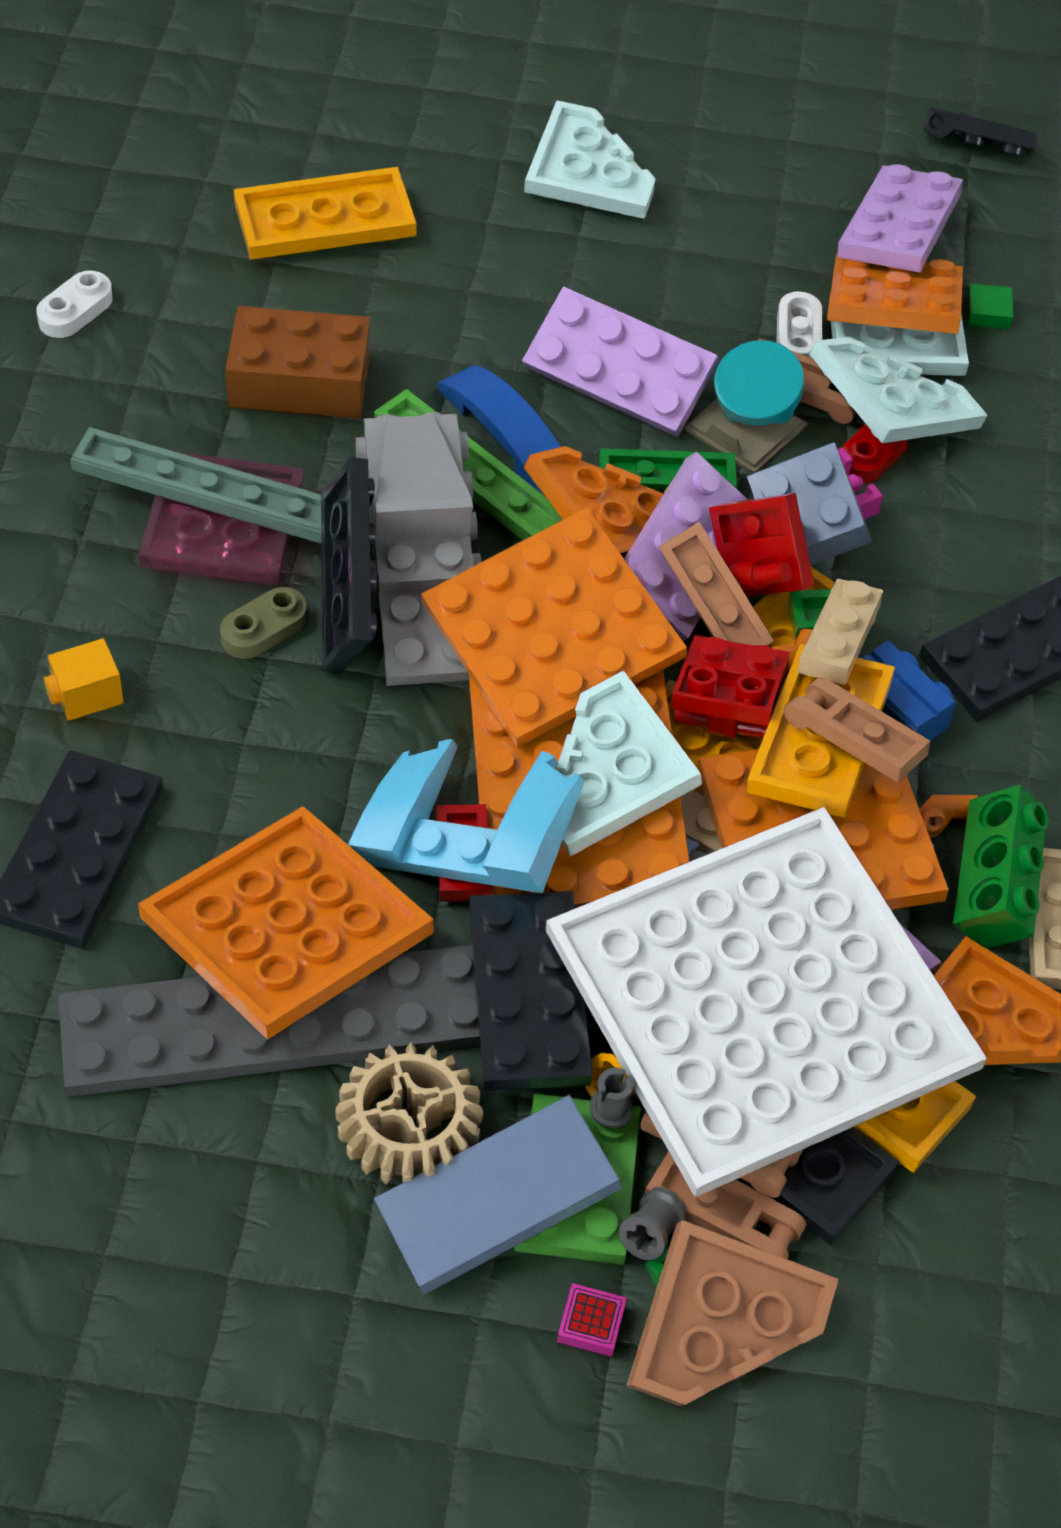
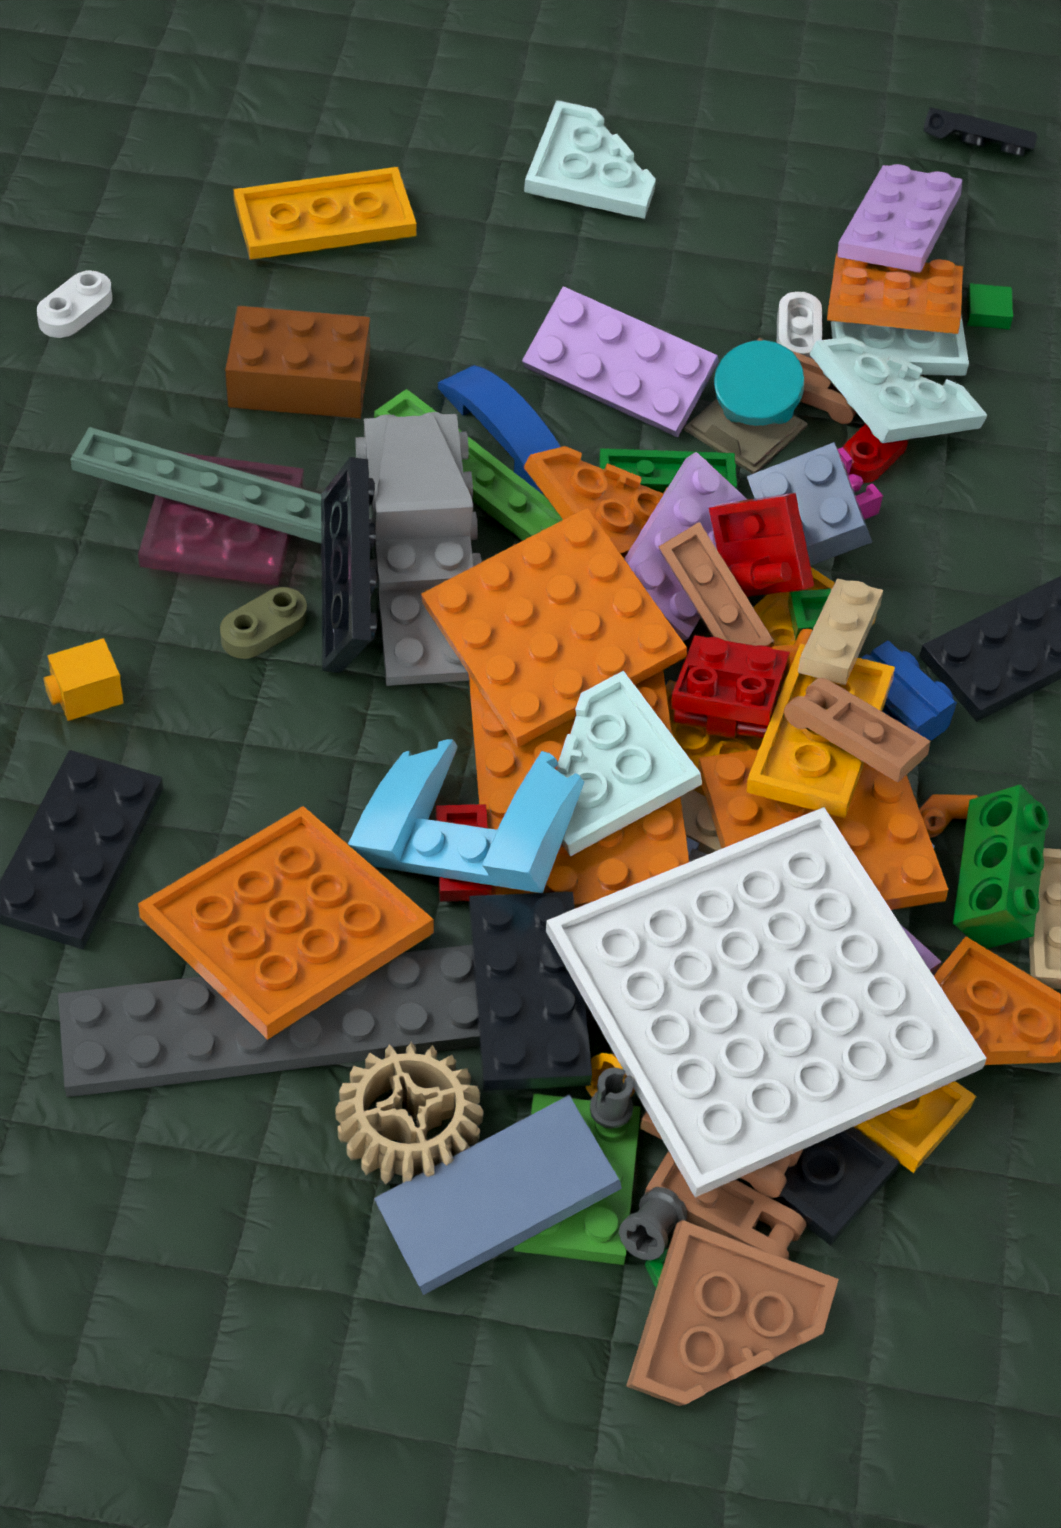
tile [557,1283,627,1357] -> none

